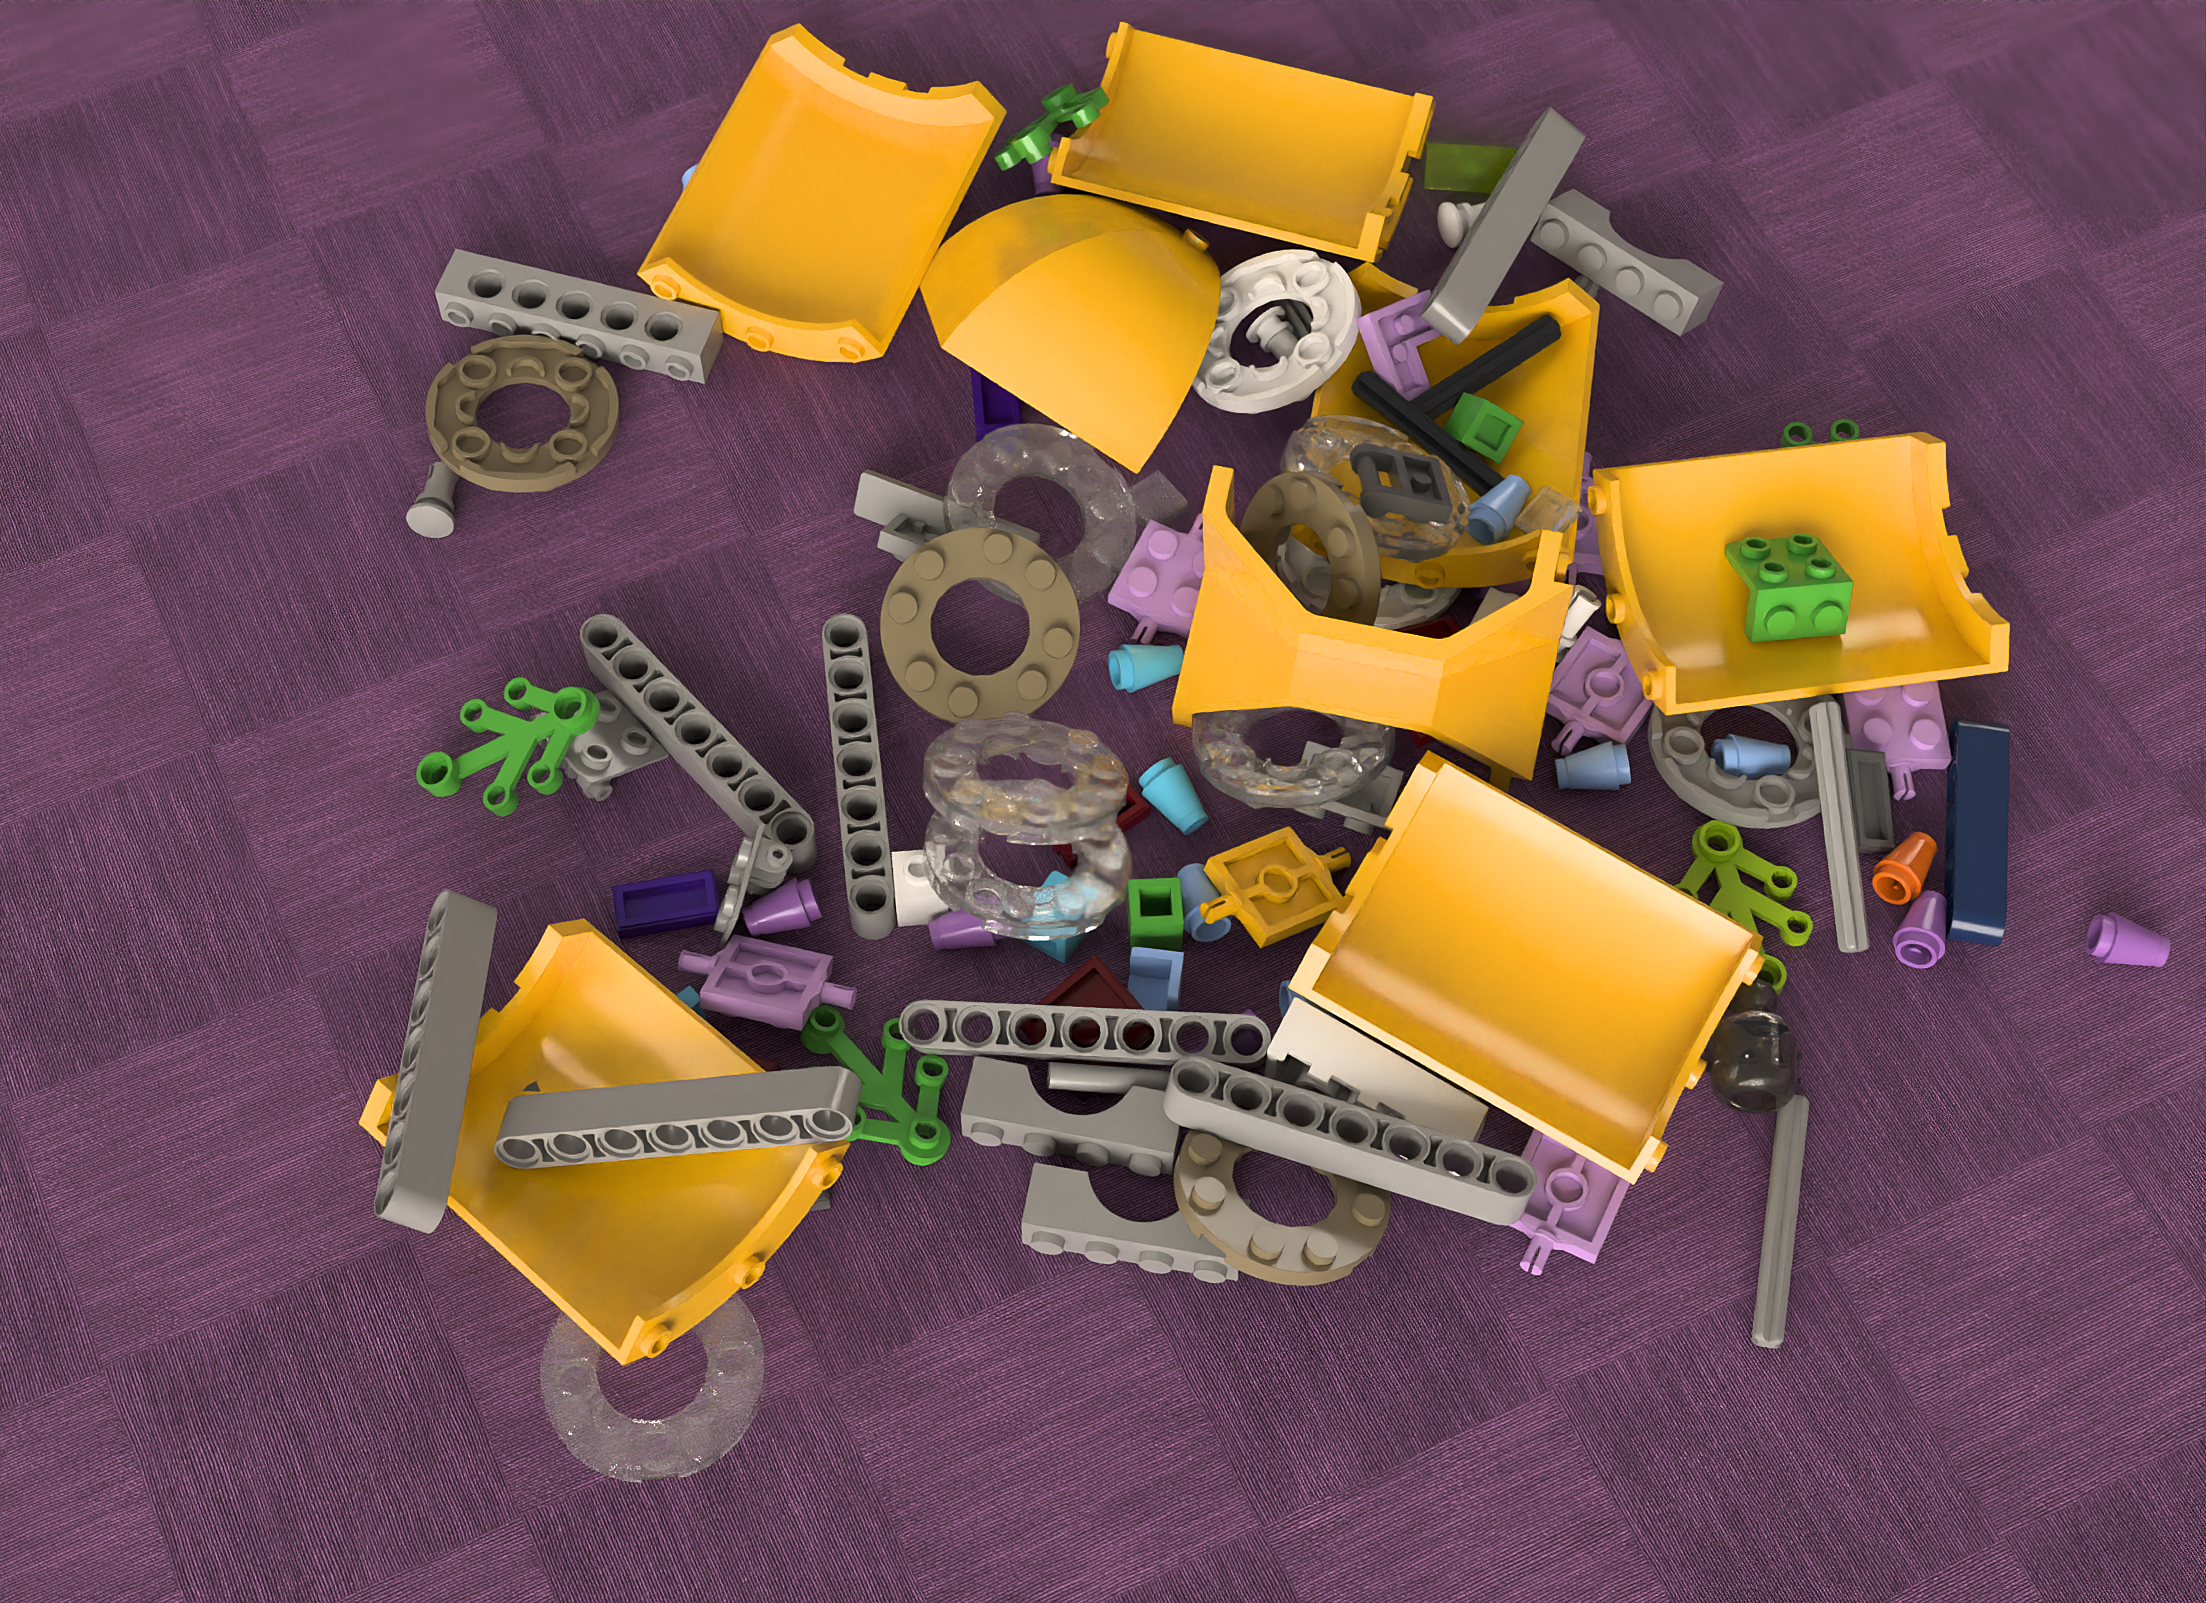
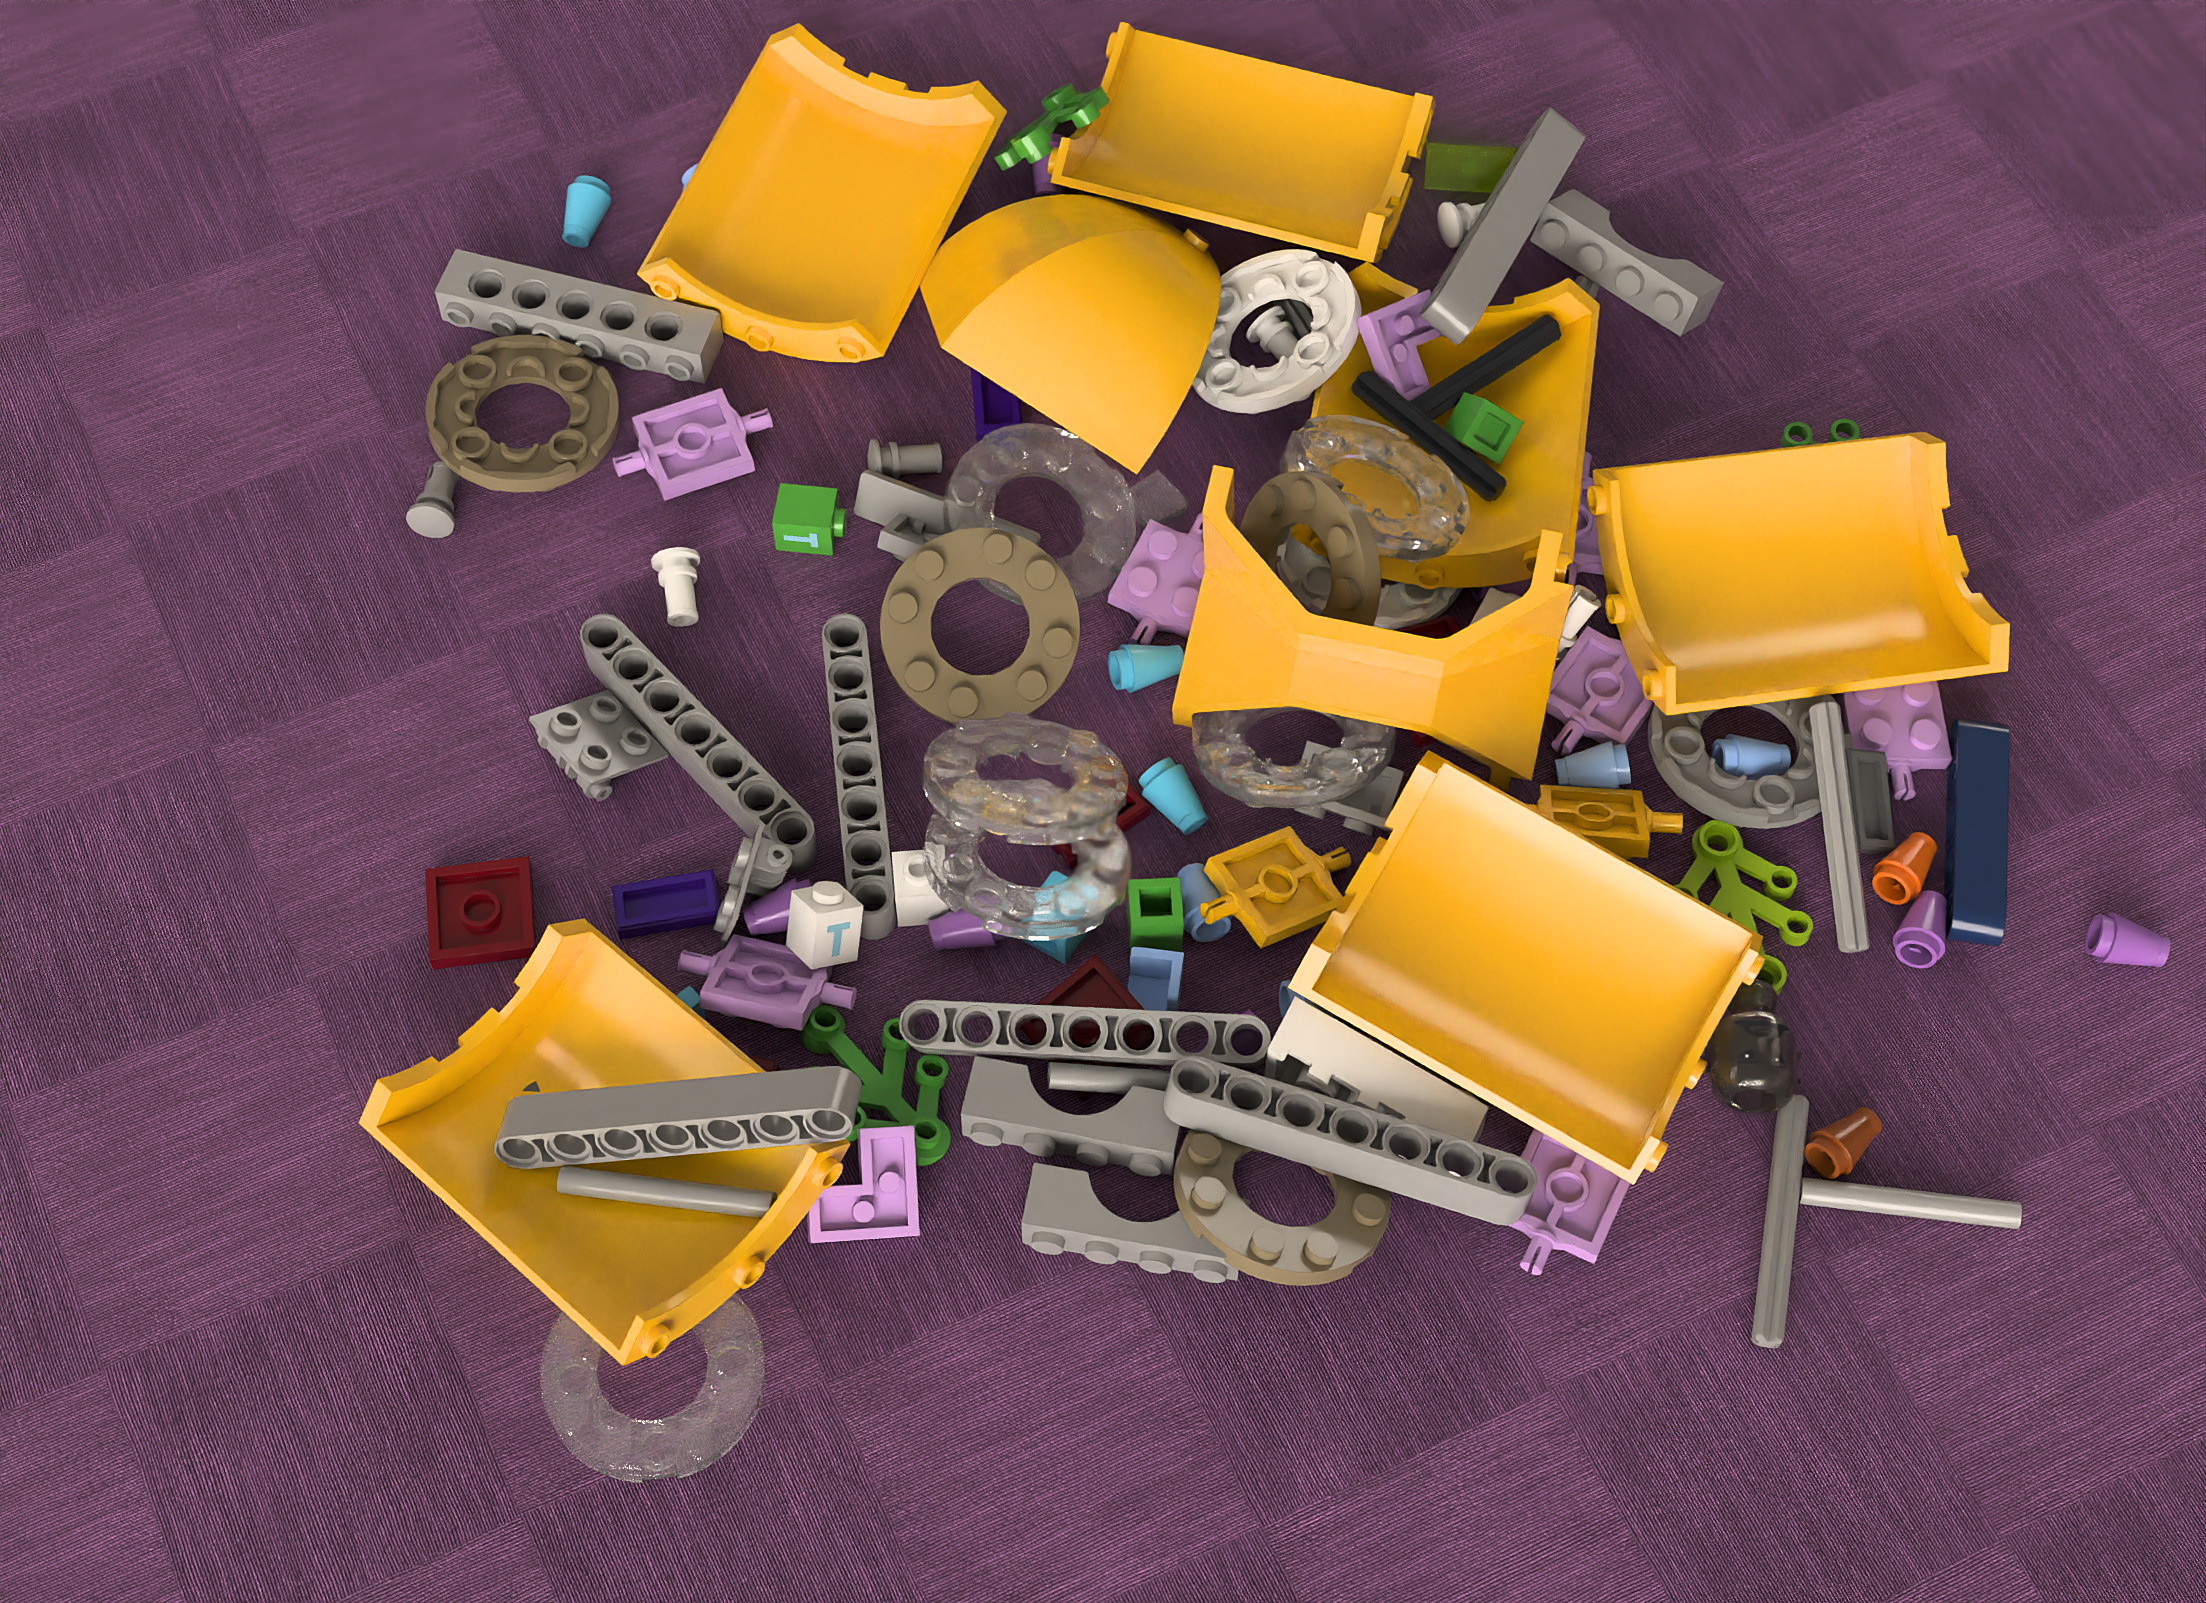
light grey beam [374,889,497,1234] -> none
bright green plant [416,677,600,817] -> none
dark grey plate [1349,443,1453,525] -> none
light blue cone [1464,475,1531,545] -> none
clear tile [1513,486,1583,534] -> none
bright green bracket [1725,533,1853,643] -> none
none -> dark red tile [425,856,537,970]
none -> light grey piece [557,1166,777,1218]
none -> medium azure cone [562,175,612,248]
none -> lavender plate [612,388,773,501]
none -> white pin [651,547,700,627]
none -> bright green brick [772,483,848,556]
none -> white brick [786,881,864,970]
none -> lavender plate [807,1125,920,1243]
none -> light grey pin [867,438,942,480]
none -> yellow plate [1527,784,1683,860]
none -> light grey piece [1799,1177,2022,1229]
none -> dark orange cone [1804,1107,1882,1179]

